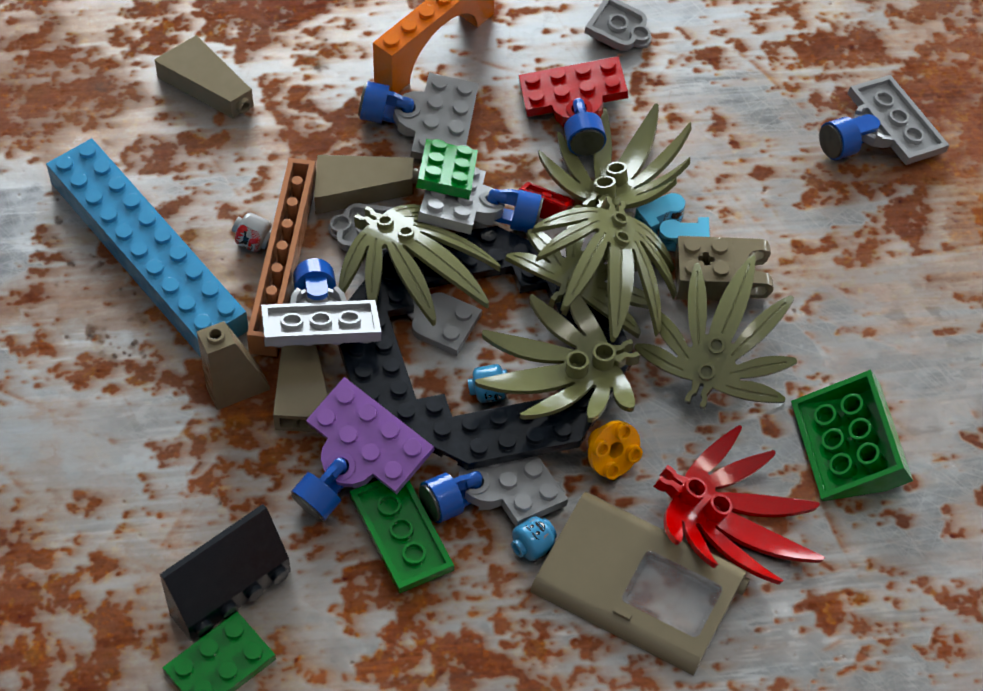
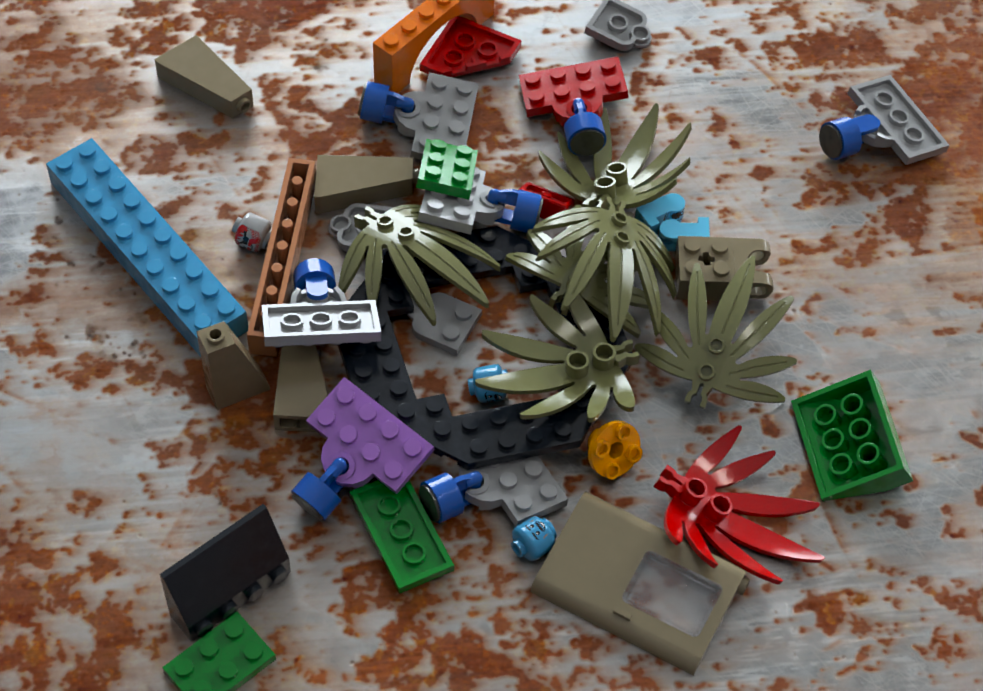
none -> red plate [420,16,522,77]

